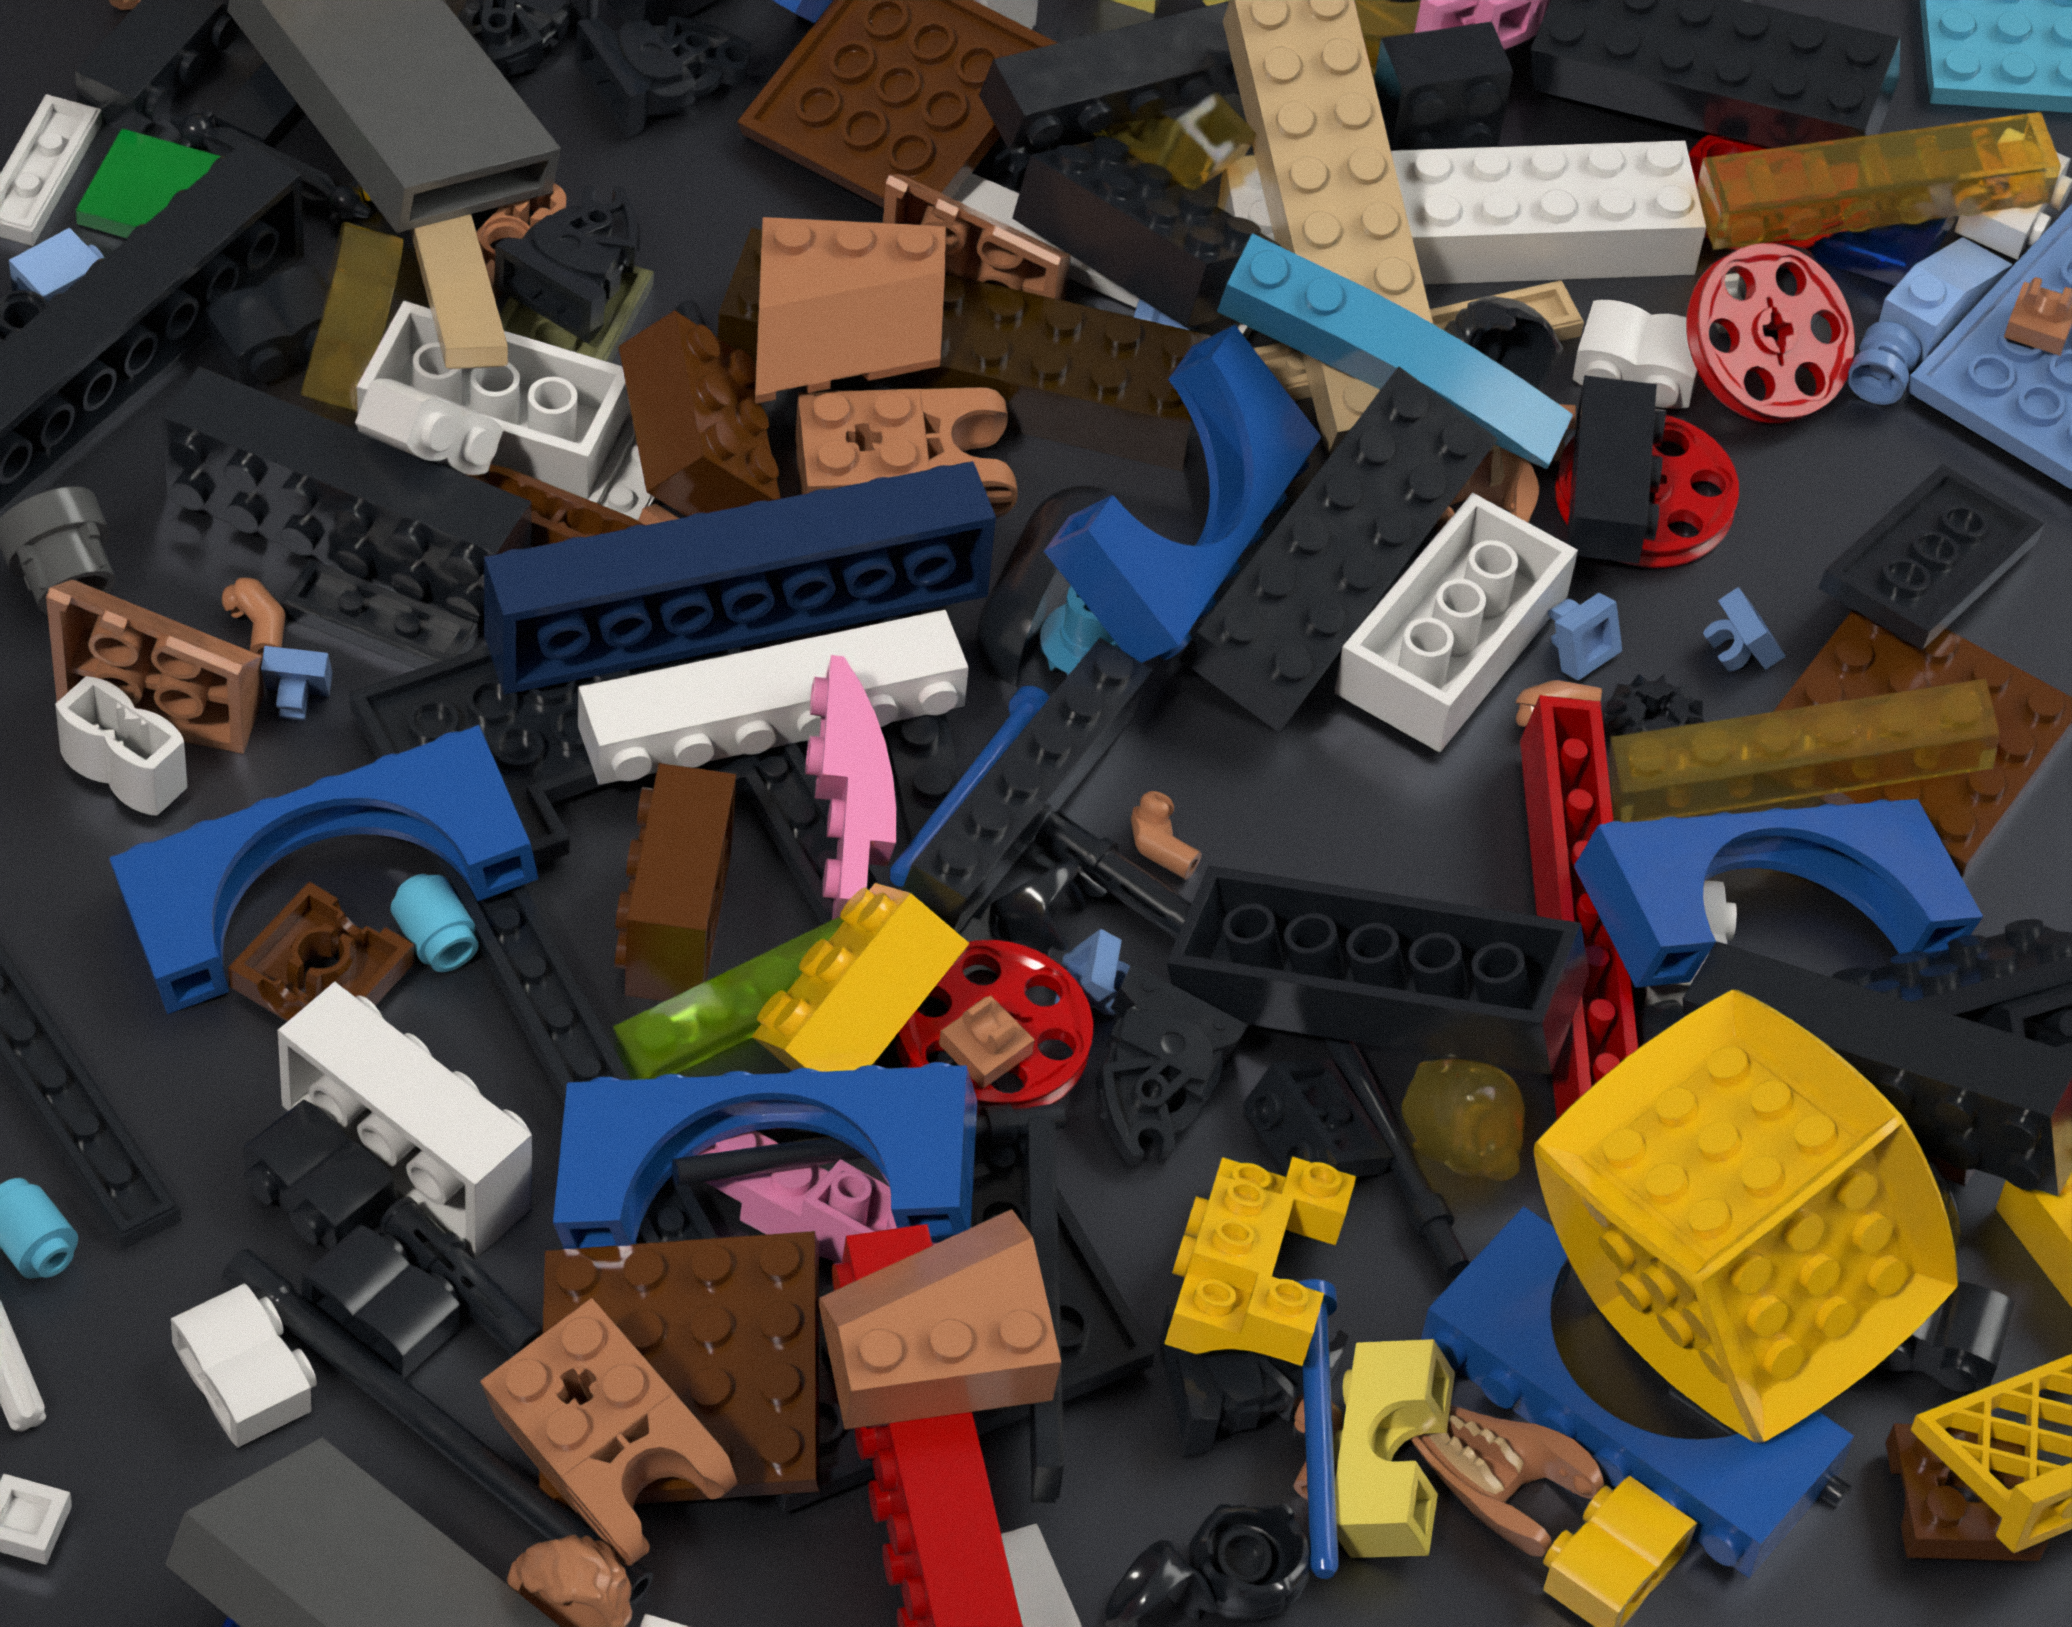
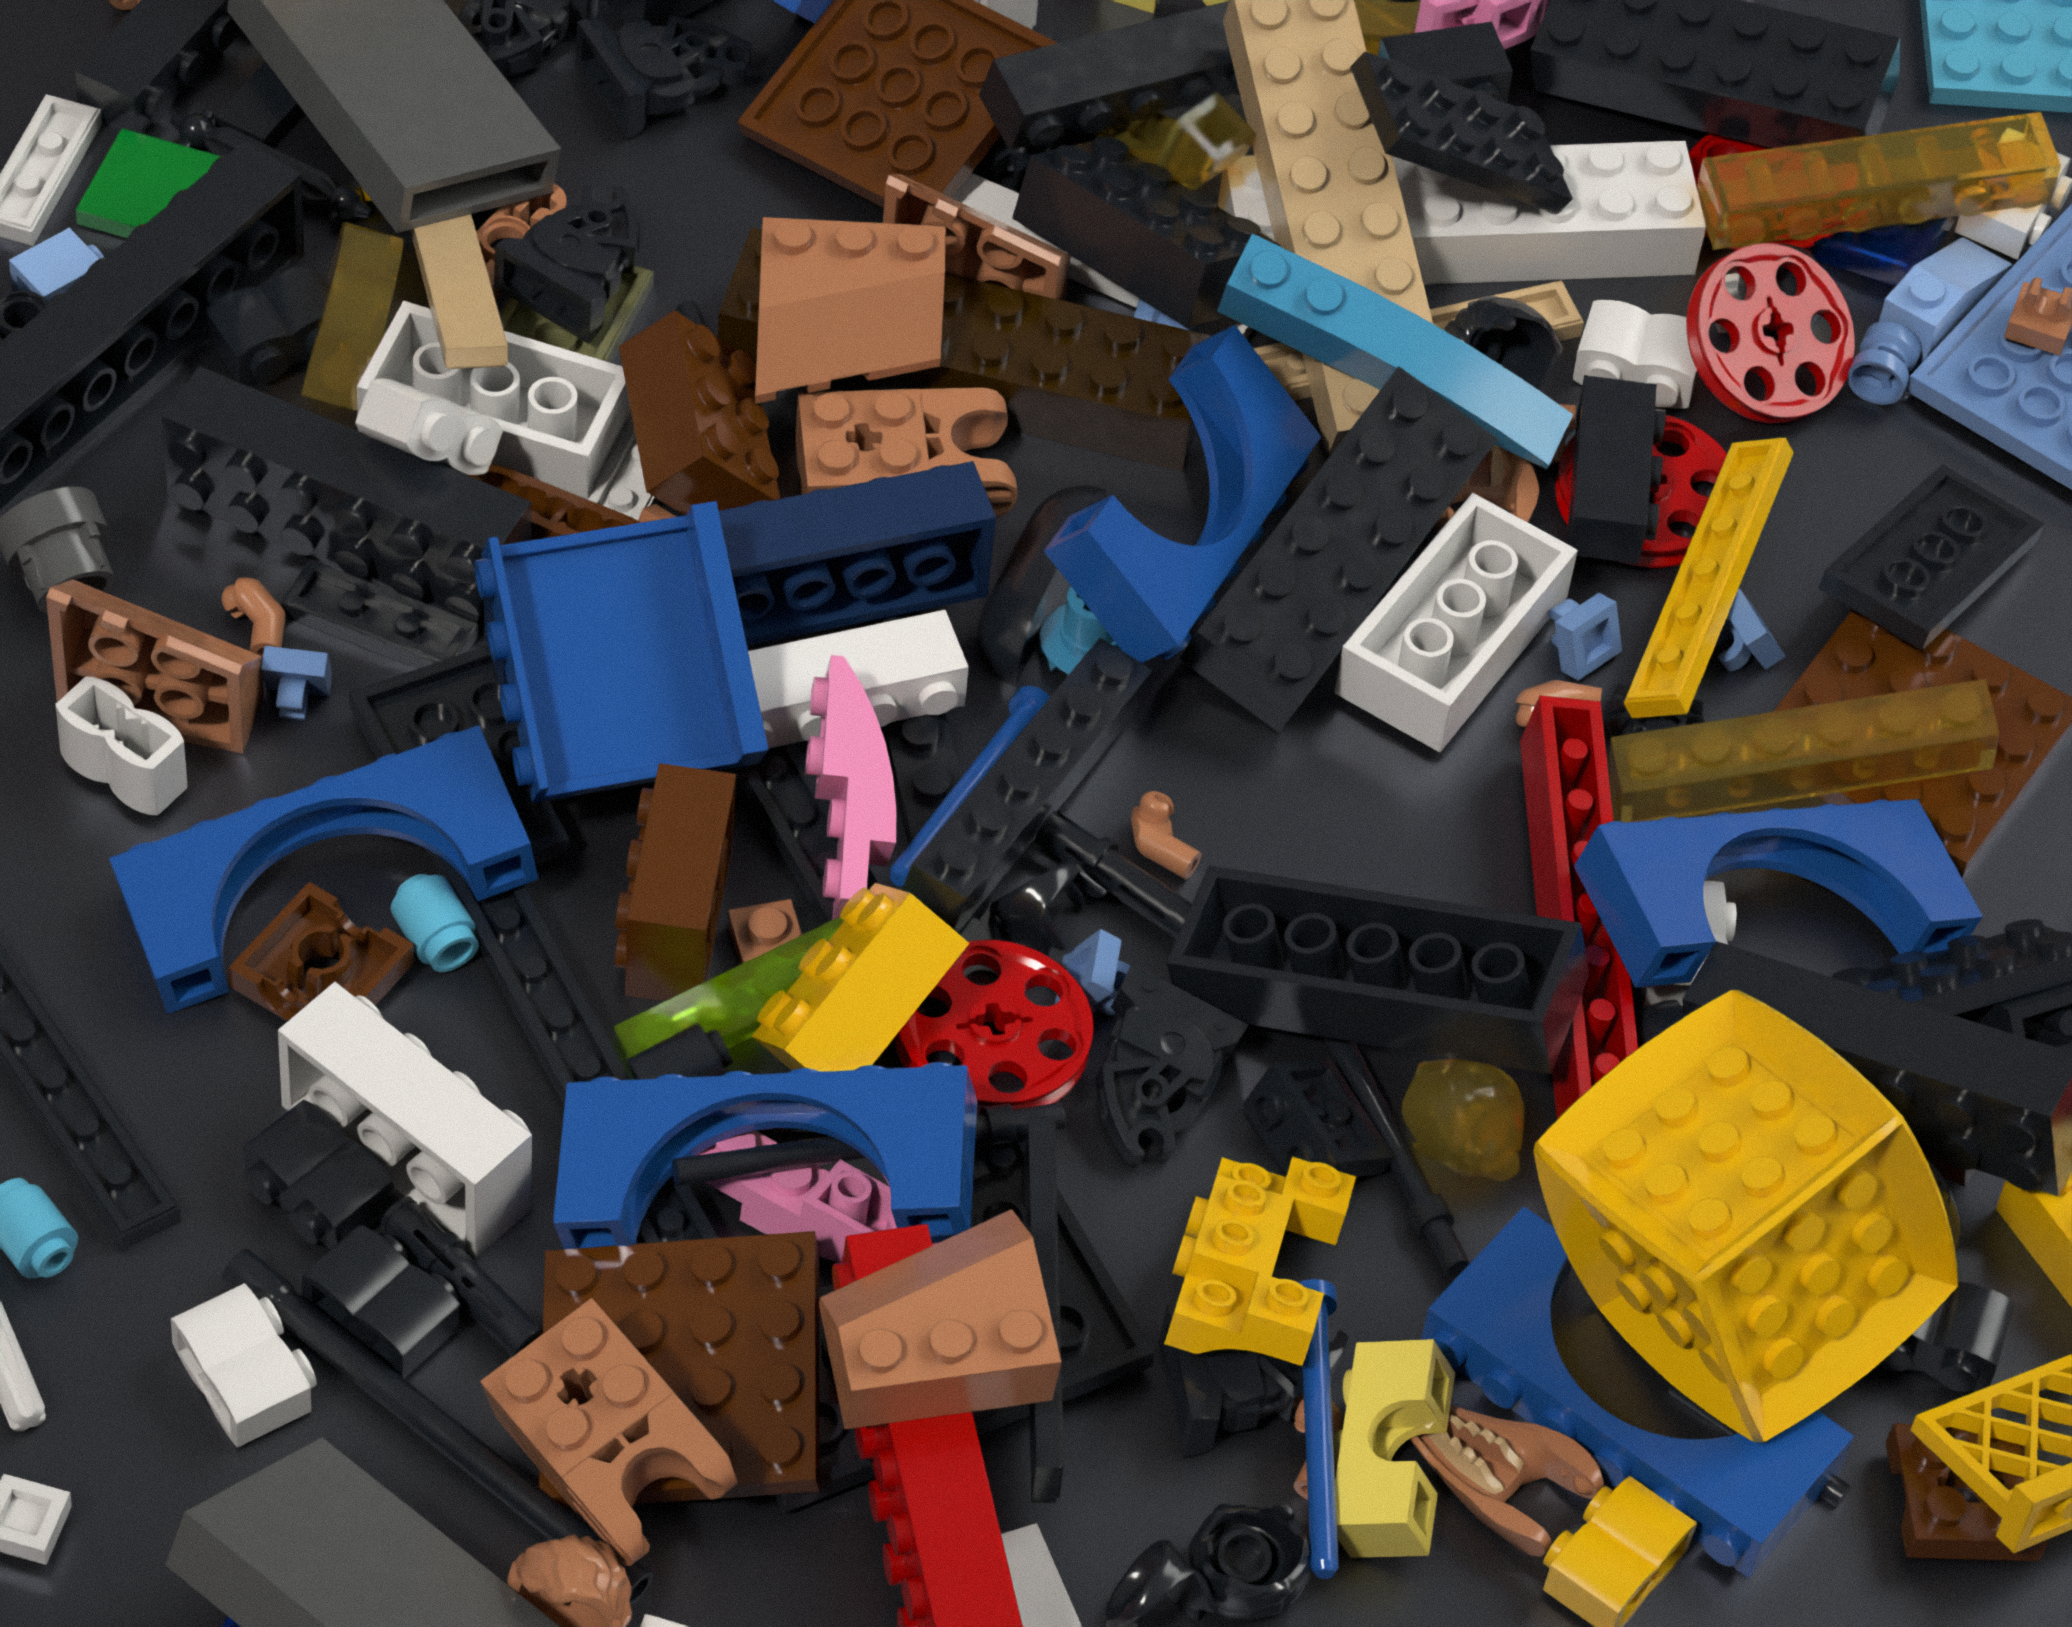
nougat tile [939,995,1035,1089] -> none
none -> blue panel [474,501,769,803]
none -> black brick [625,1023,733,1080]
none -> nougat plate [727,899,807,977]
none -> black plate [1350,51,1573,214]
none -> yellow tile [1624,438,1794,718]

